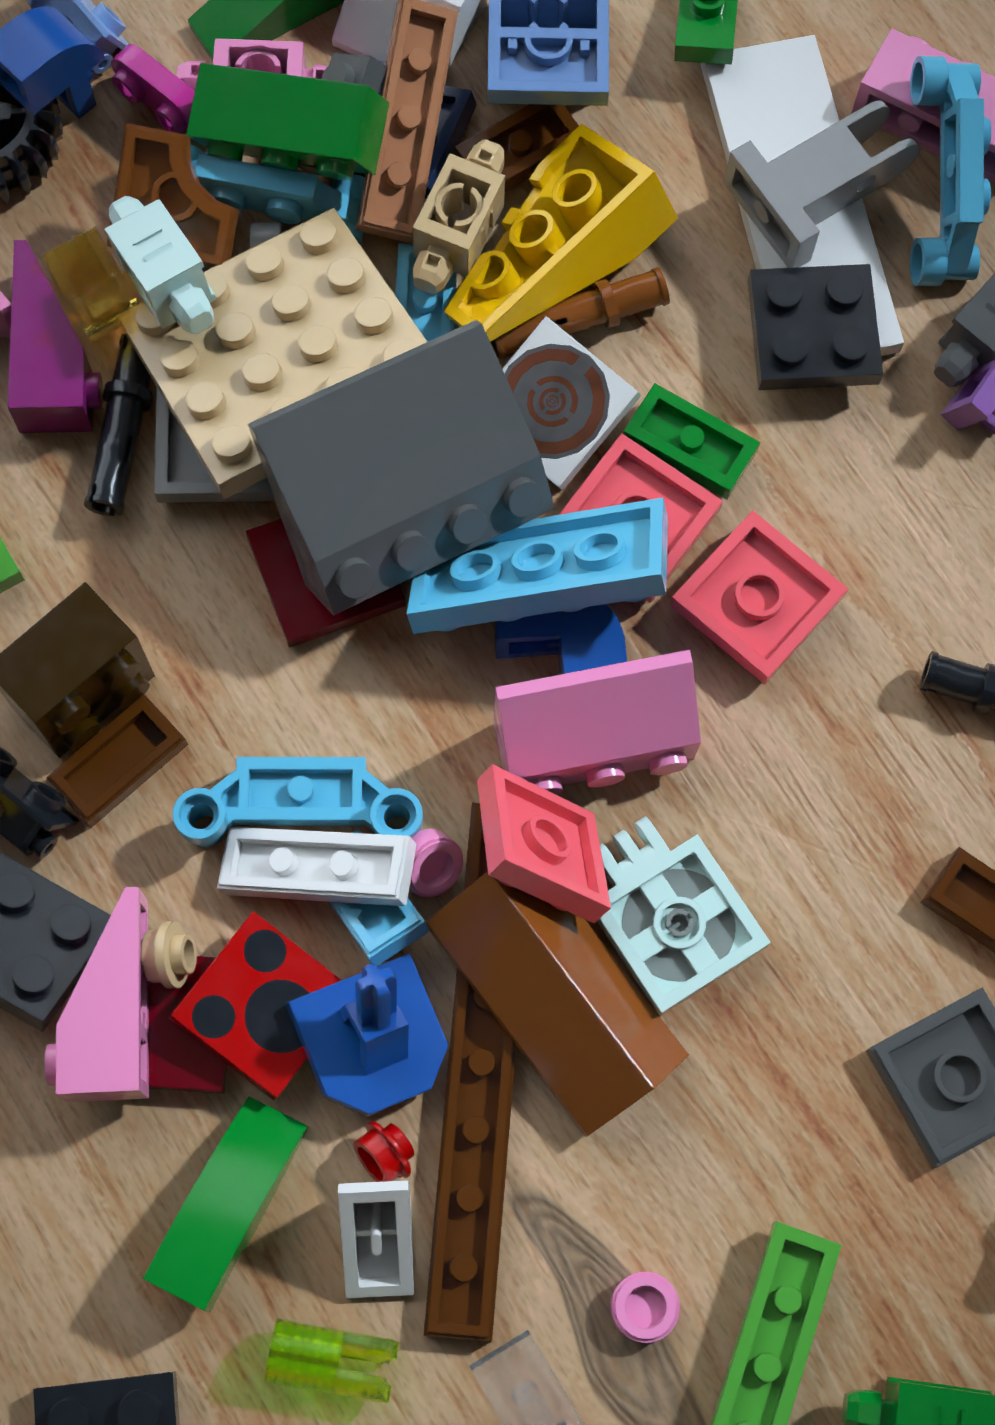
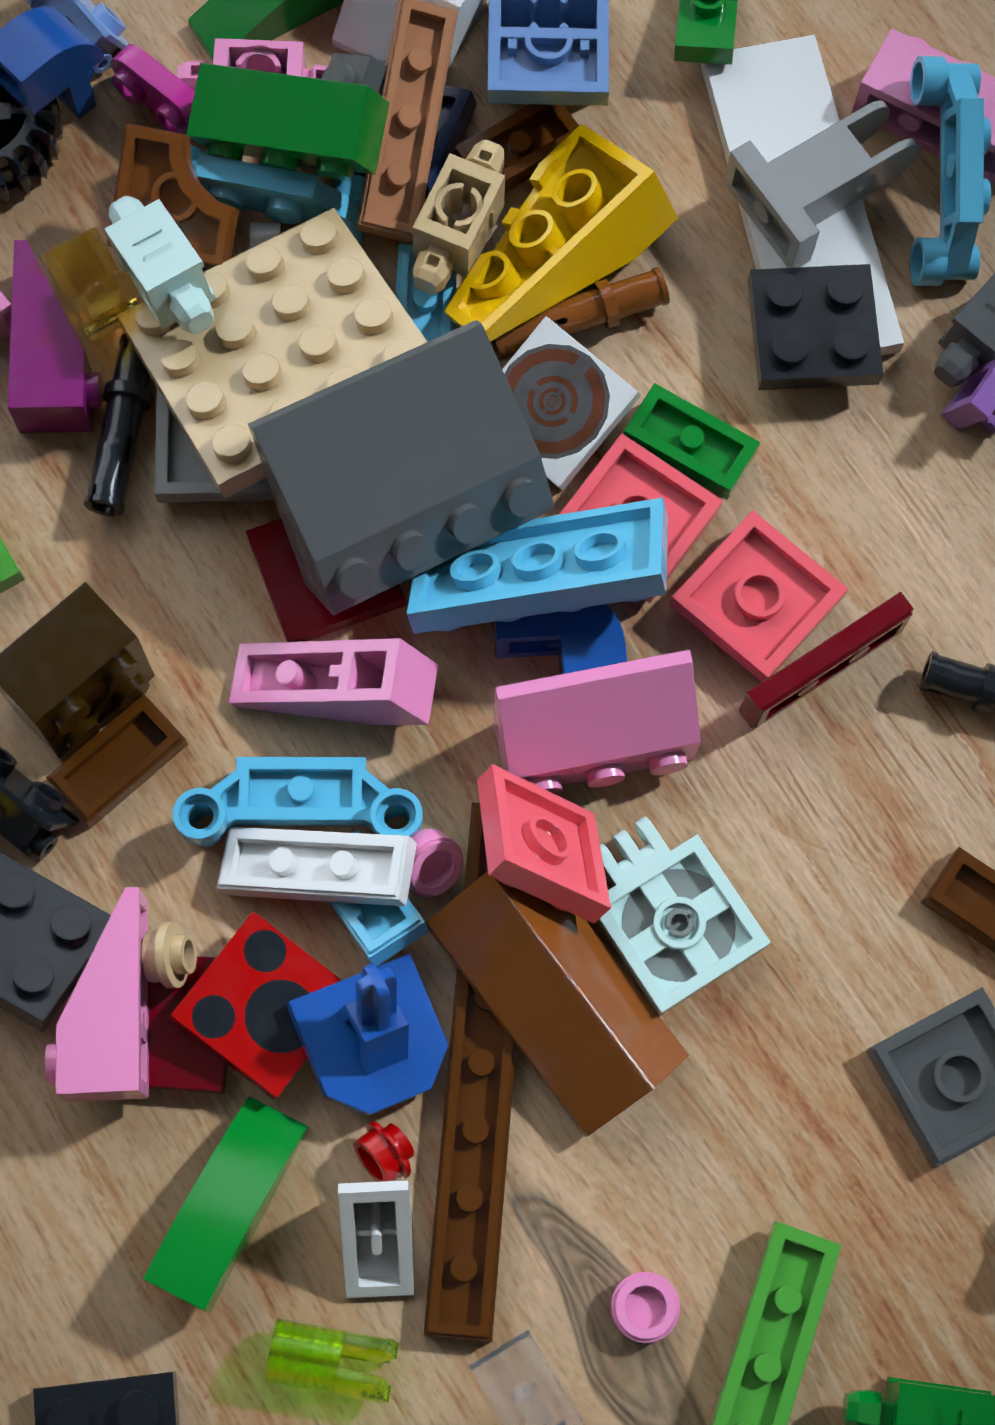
none -> bright pink slope [229,638,438,725]
none -> dark red tile [739,592,914,728]

